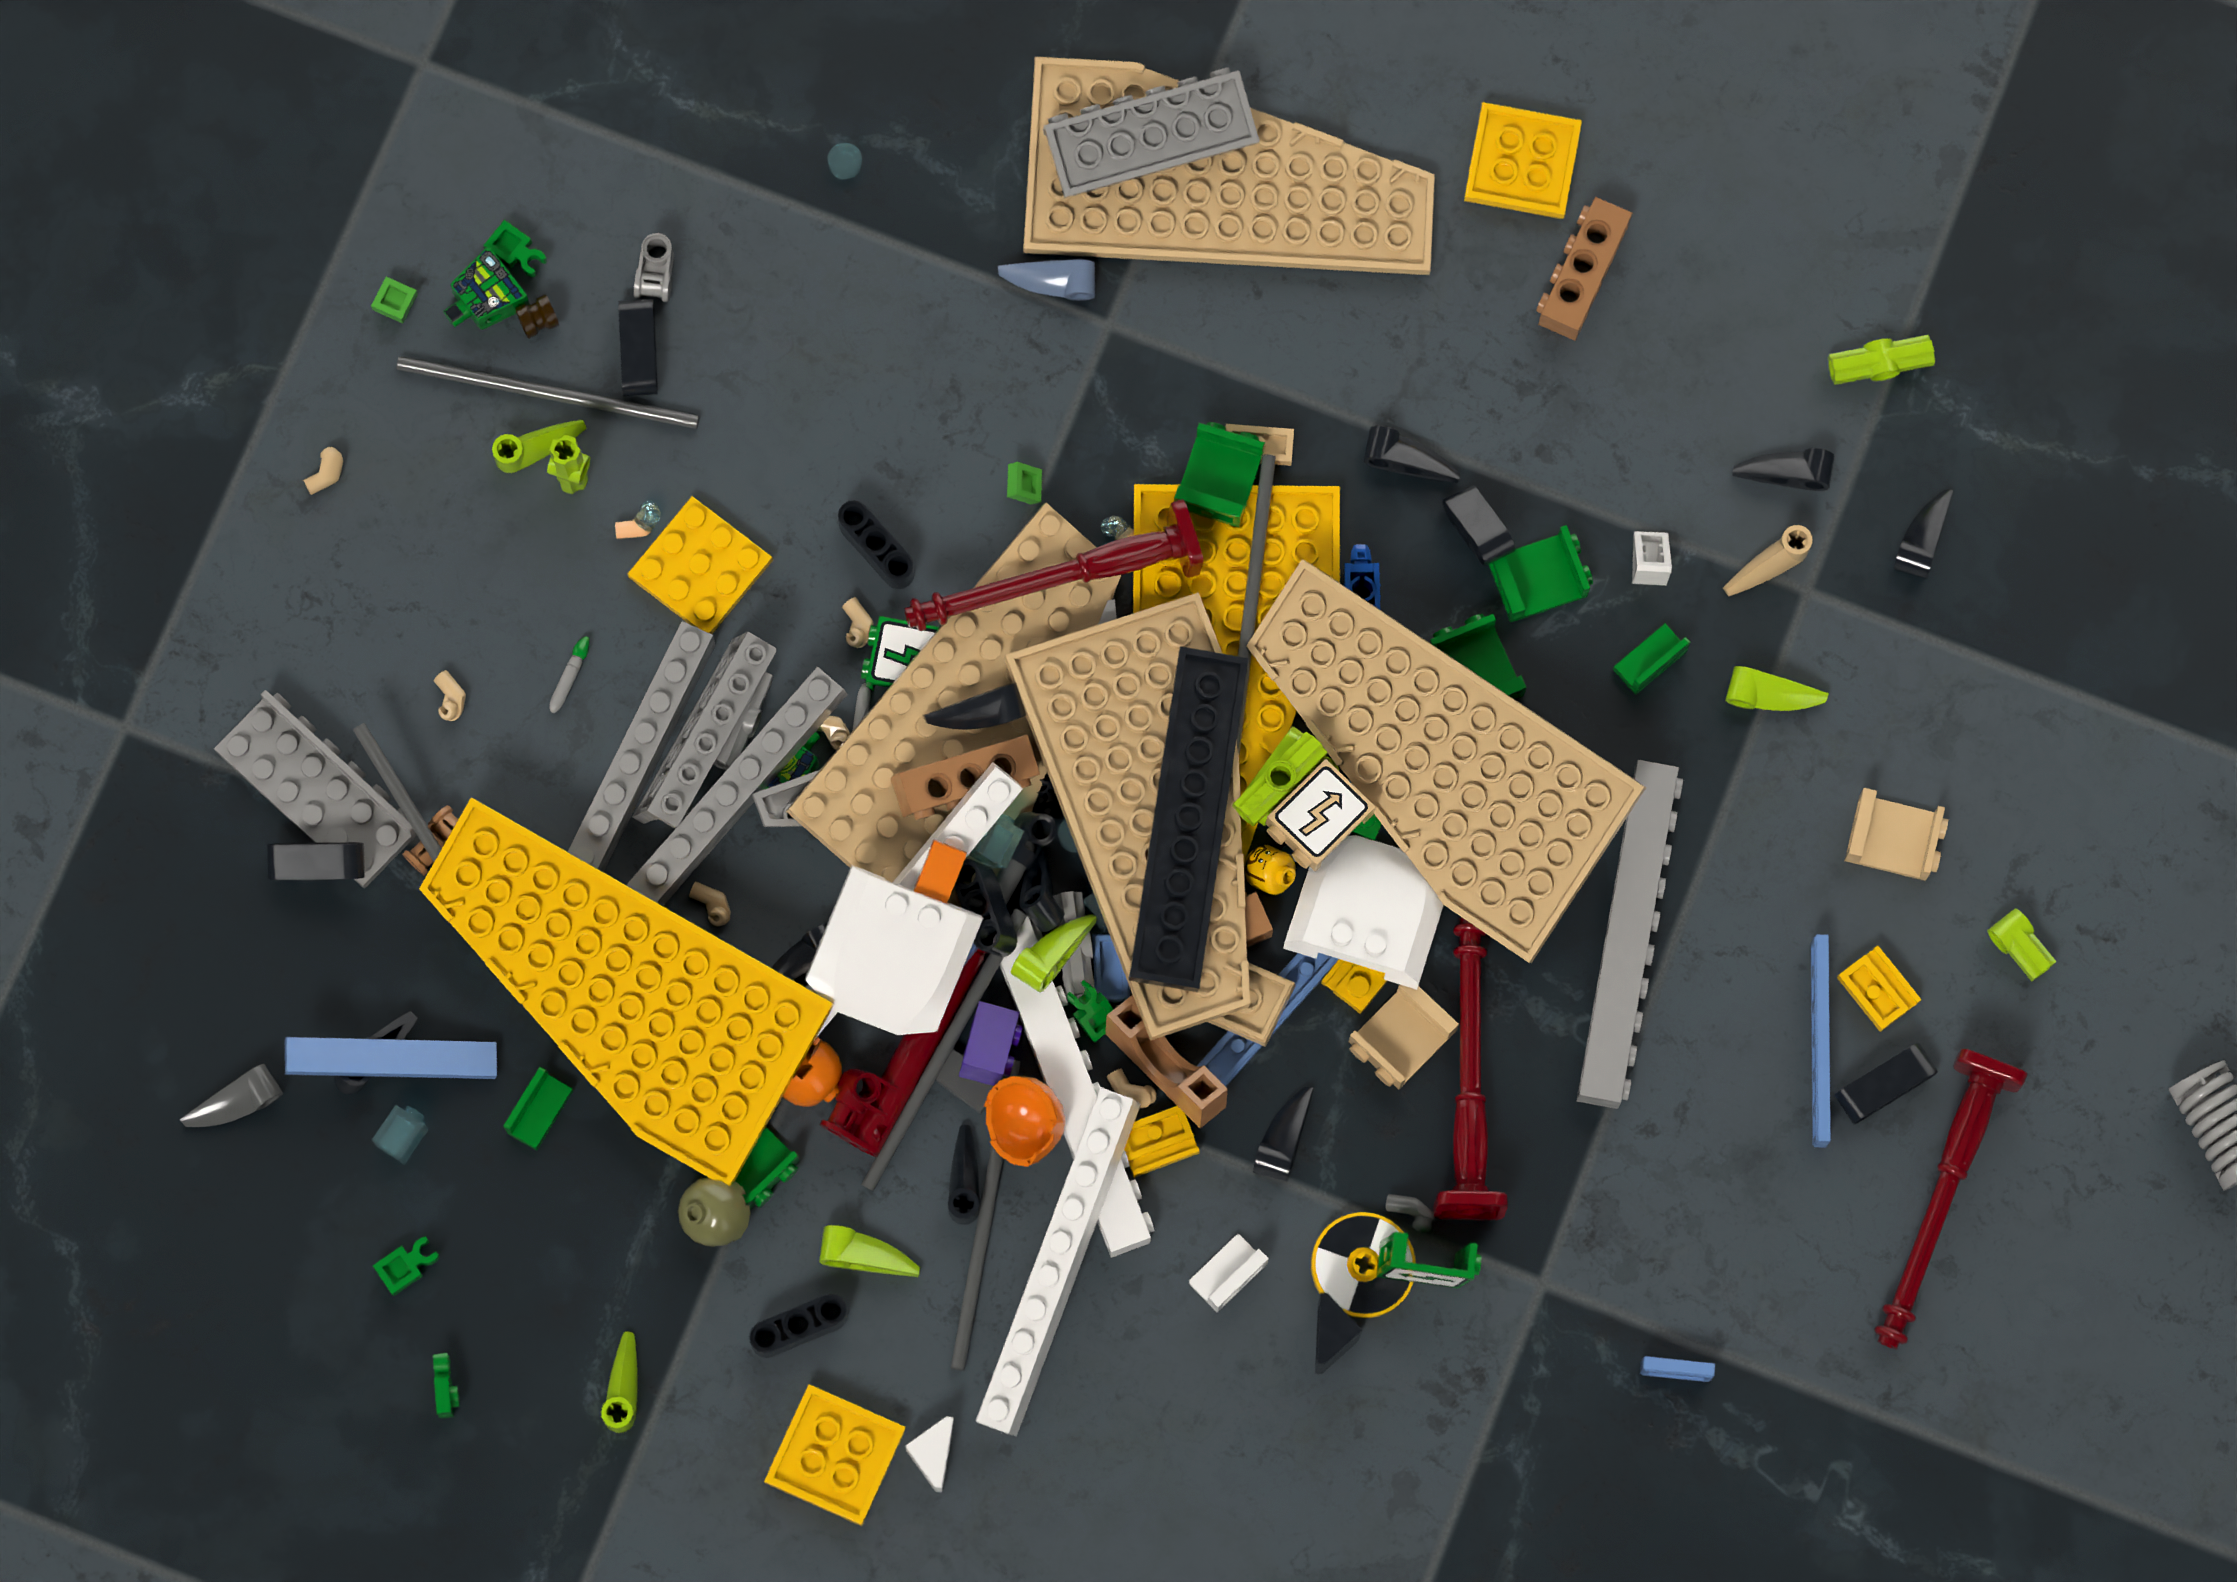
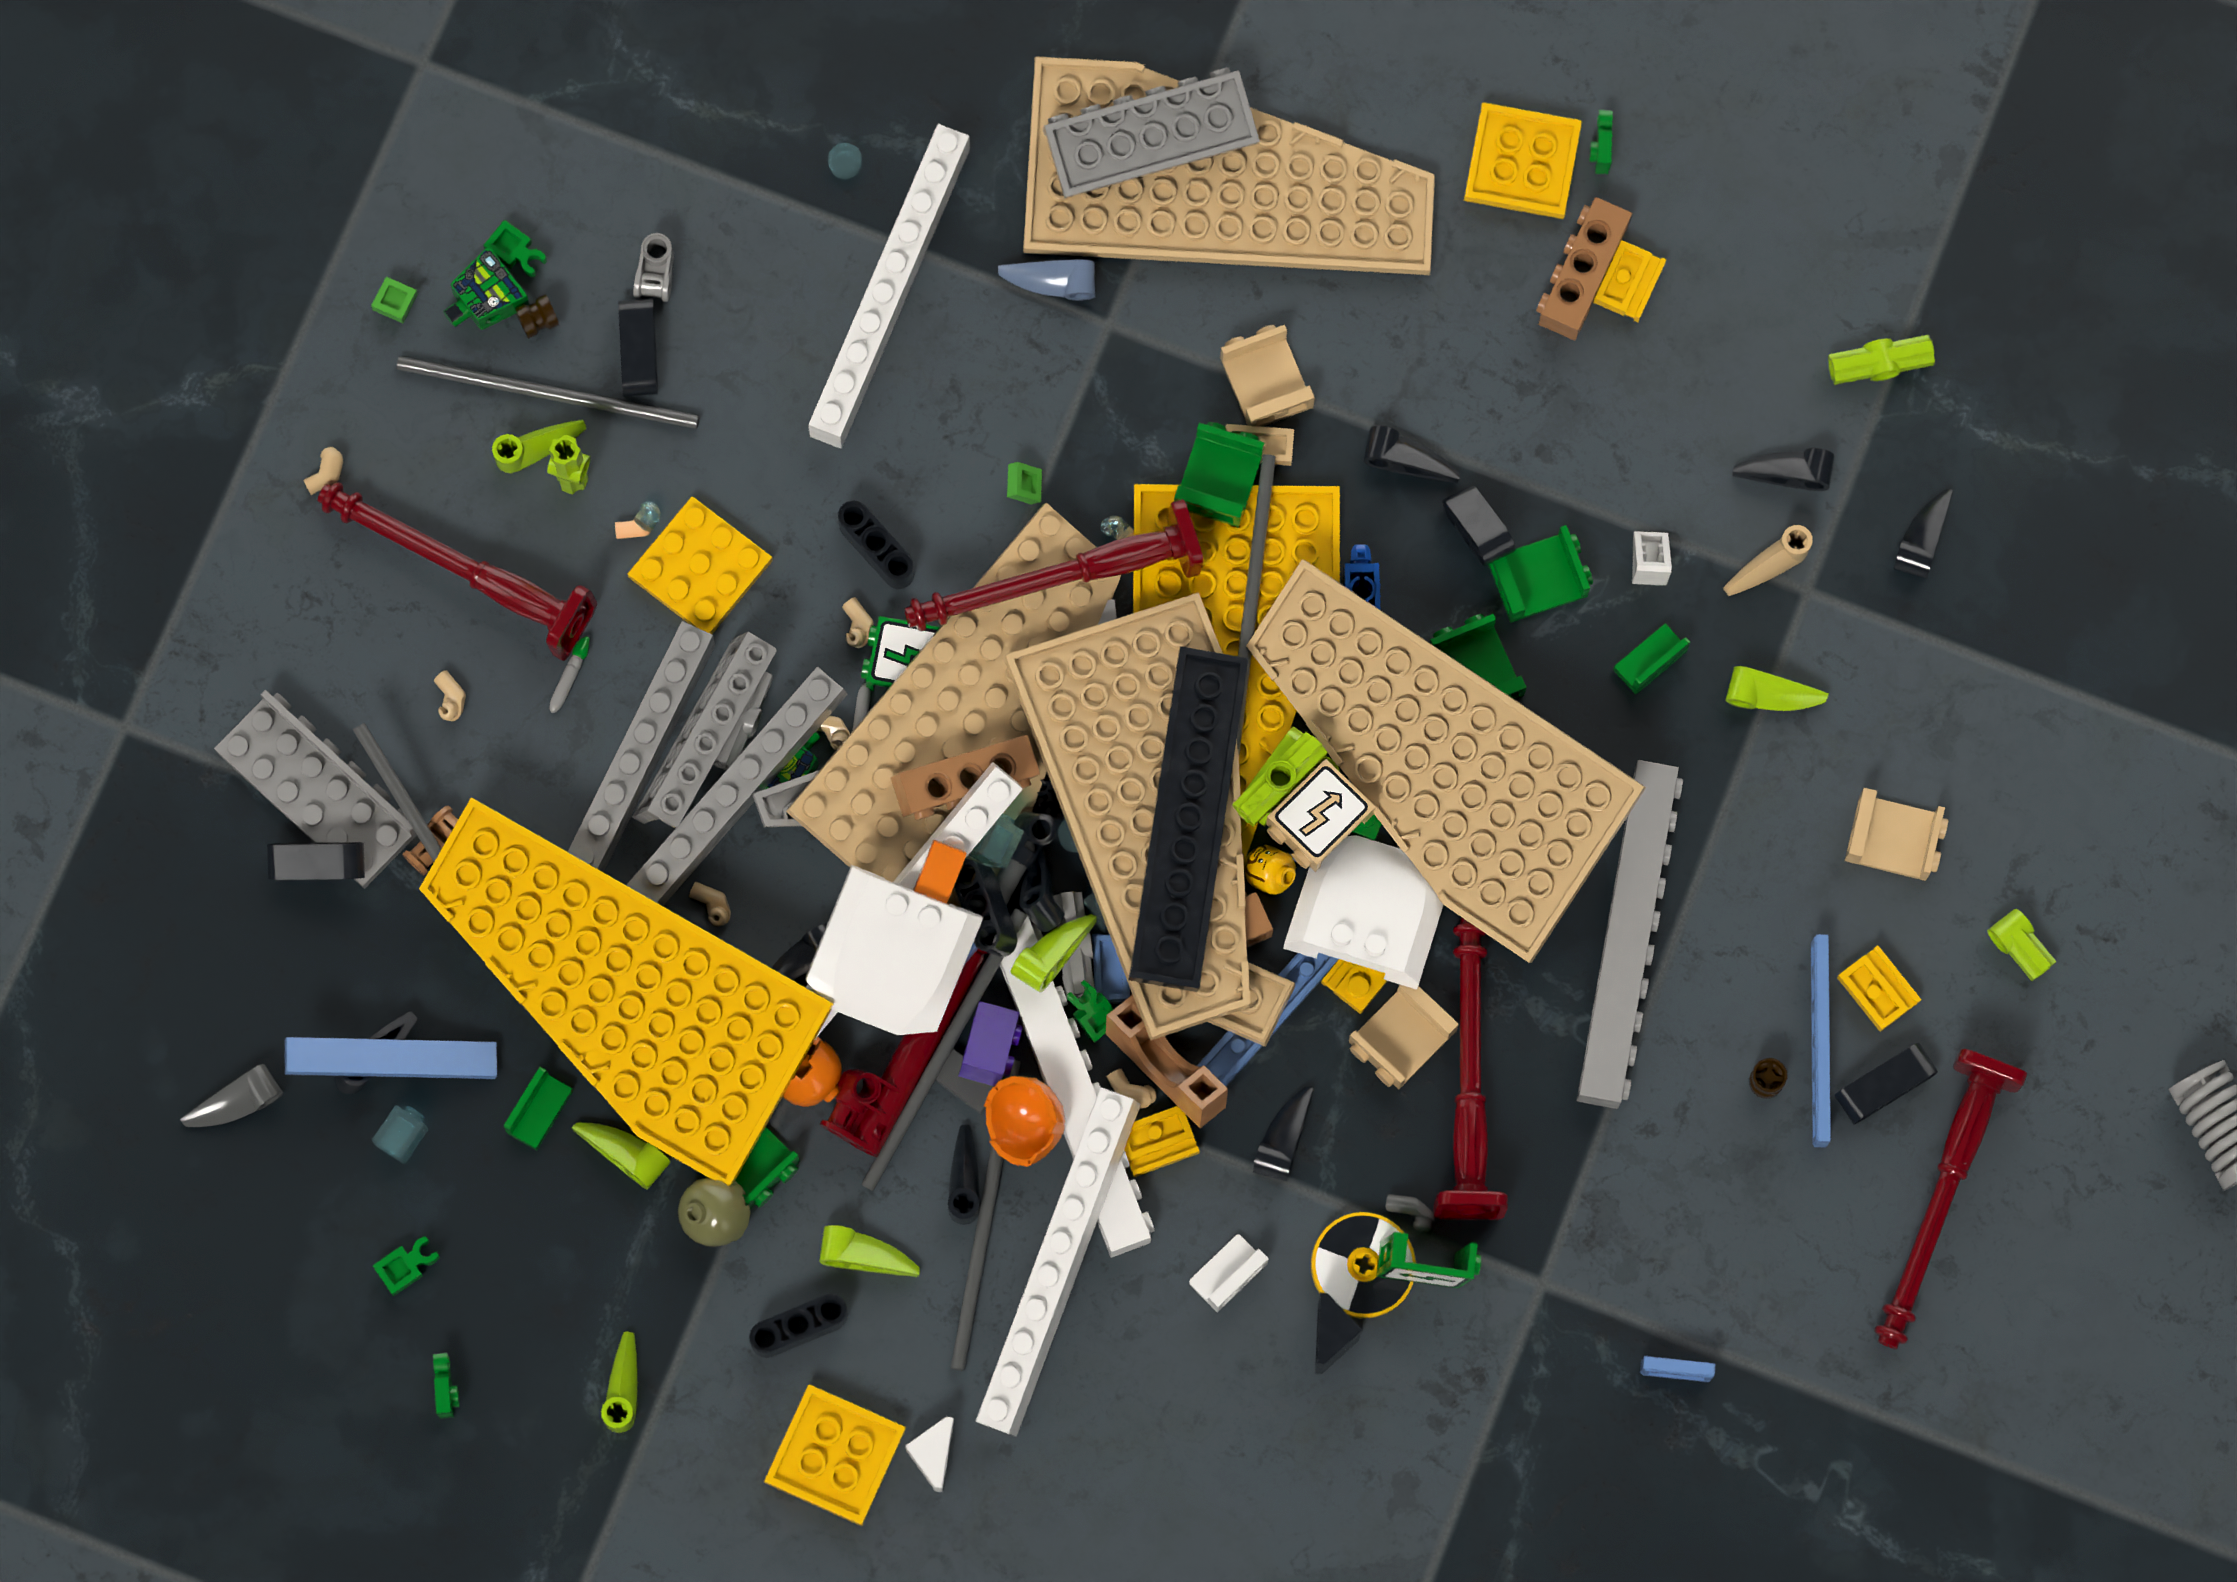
black piece [923,682,1026,730] -> none
none -> dark red piece [318,482,597,661]
none -> lime piece [572,1122,671,1190]
none -> white brick [809,124,970,449]
none -> tan panel [1220,325,1315,427]
none -> green plate [1589,110,1613,174]
none -> yellow plate [1593,240,1667,322]
none -> dark brown wheel [1749,1058,1787,1099]

